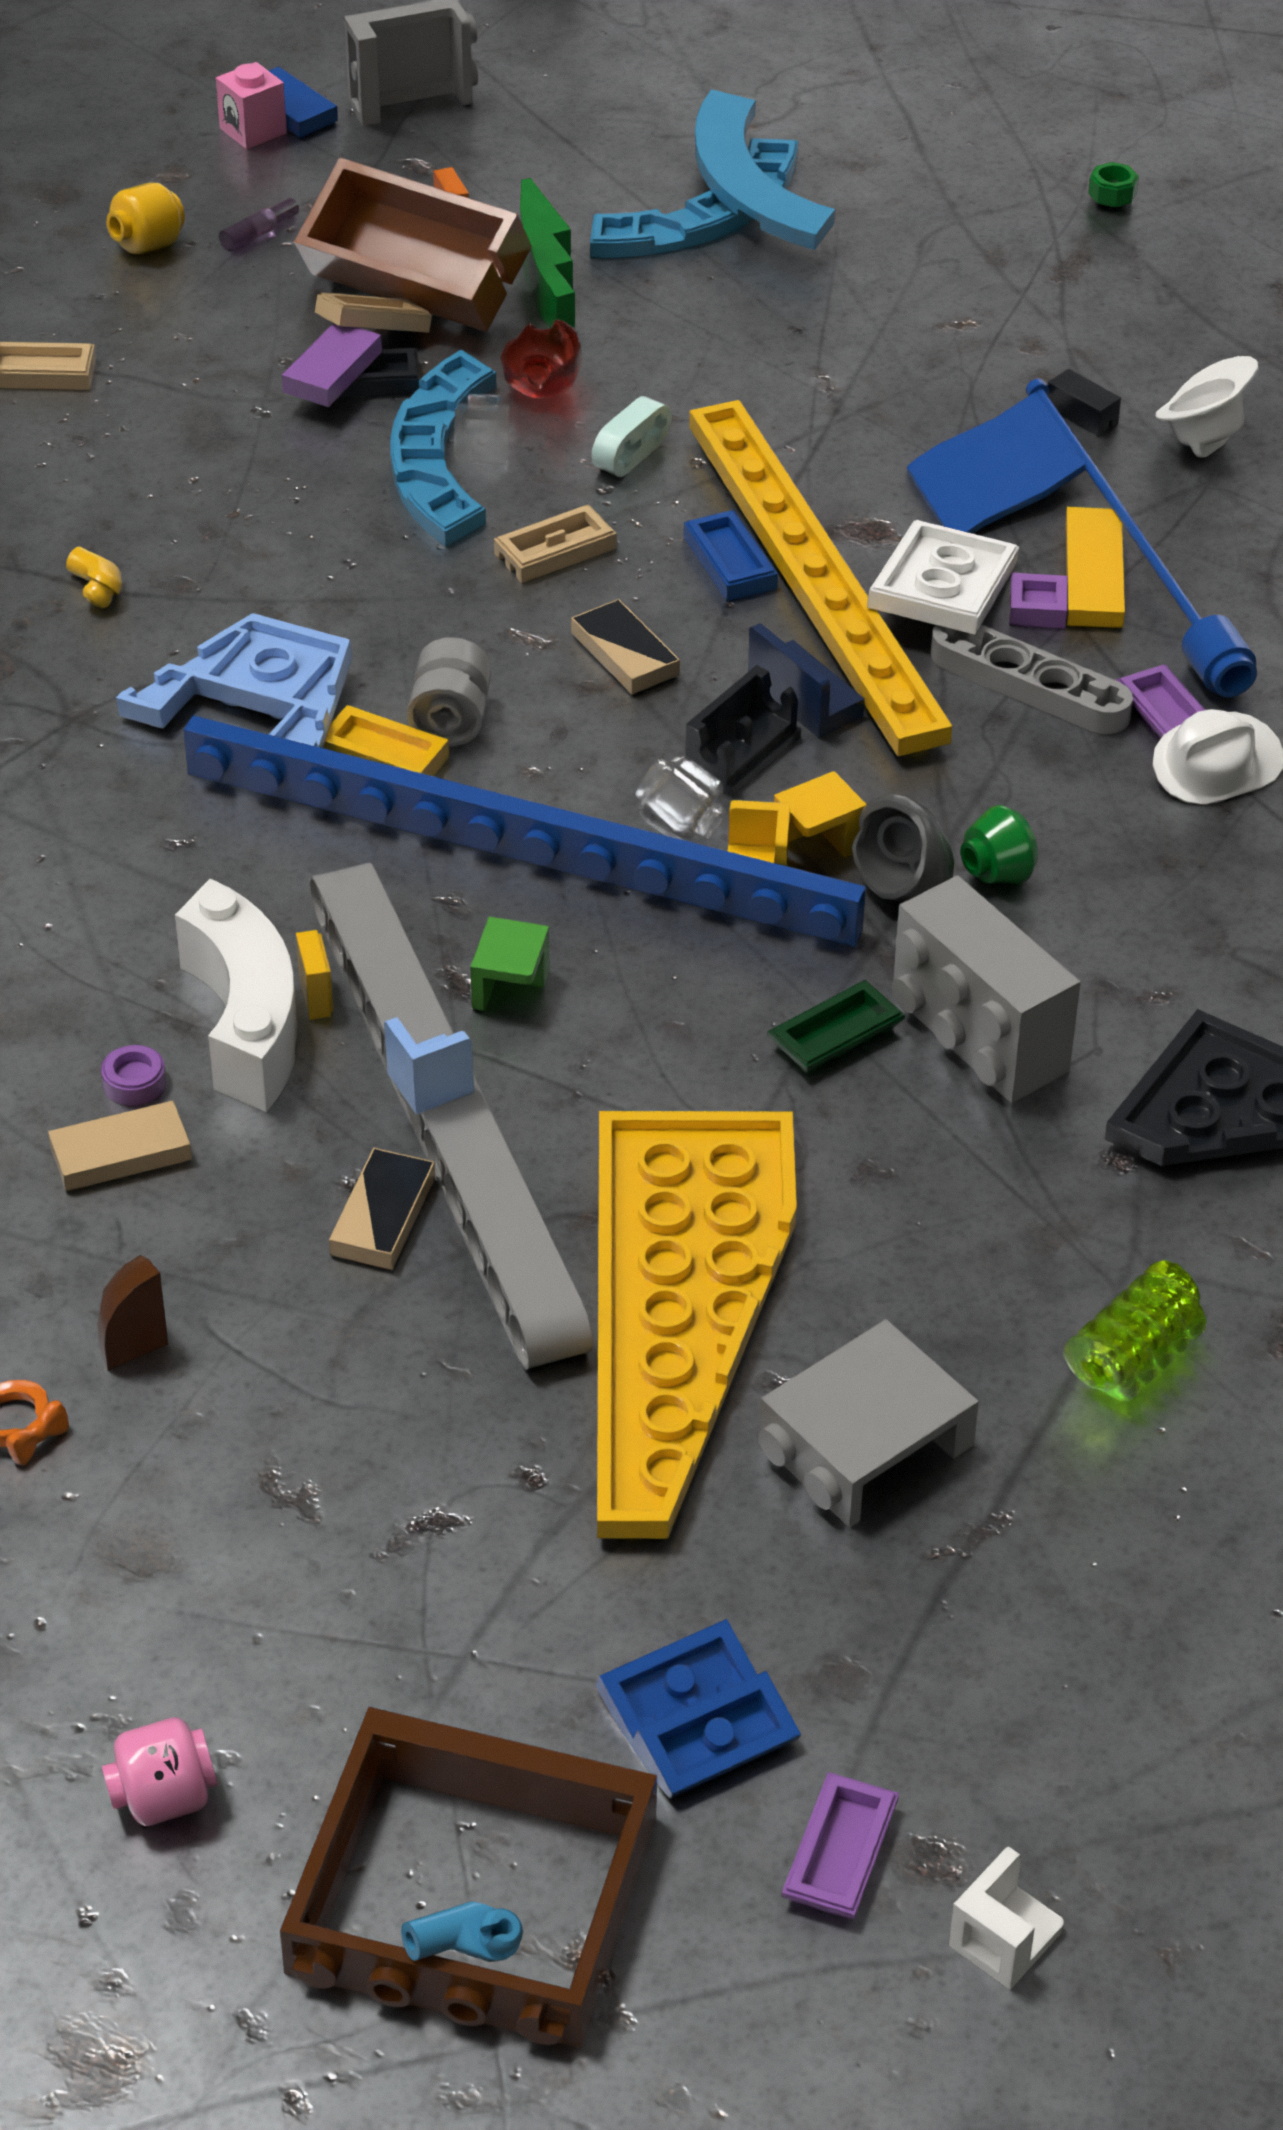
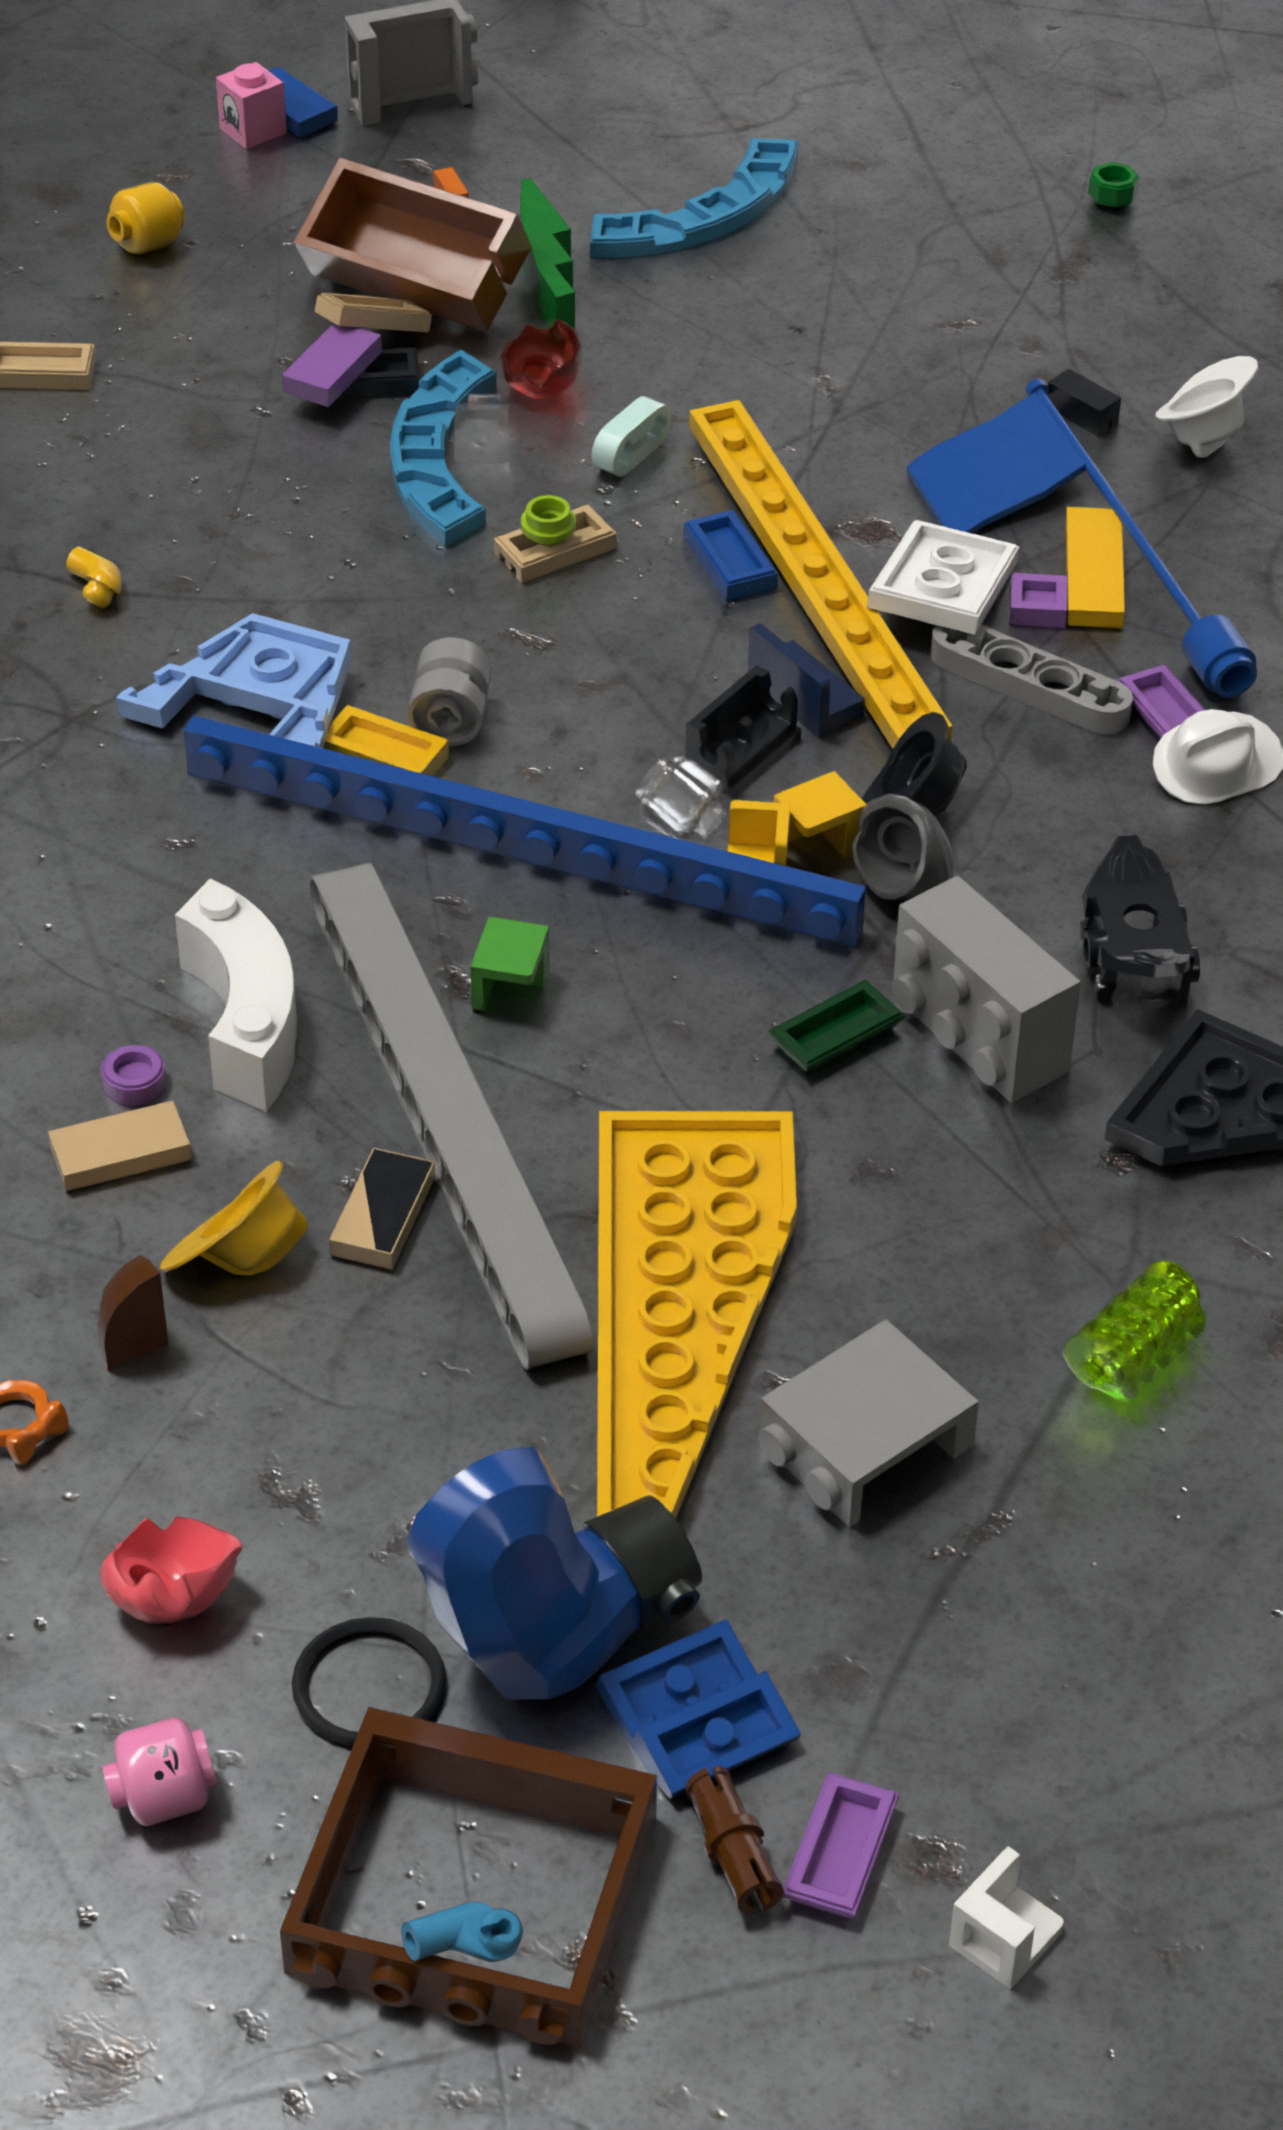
clear purple pin [219,198,299,252] -> none
yellow tile [296,930,333,1020] -> none
light blue panel [384,1017,474,1114] -> none
tile [571,599,680,695] -> none
dark azure tile [695,89,835,250] -> none
green cone [960,805,1038,884] -> none
none -> coral hair [99,1516,243,1624]
none -> yellow piece [159,1161,308,1275]
none -> black tyre [291,1617,447,1746]
none -> blue piece [406,1447,702,1700]
none -> lime plate [521,495,576,546]
none -> reddish brown pin [685,1766,784,1914]
none -> black piece [862,712,967,816]
none -> black piece [1080,835,1200,1008]

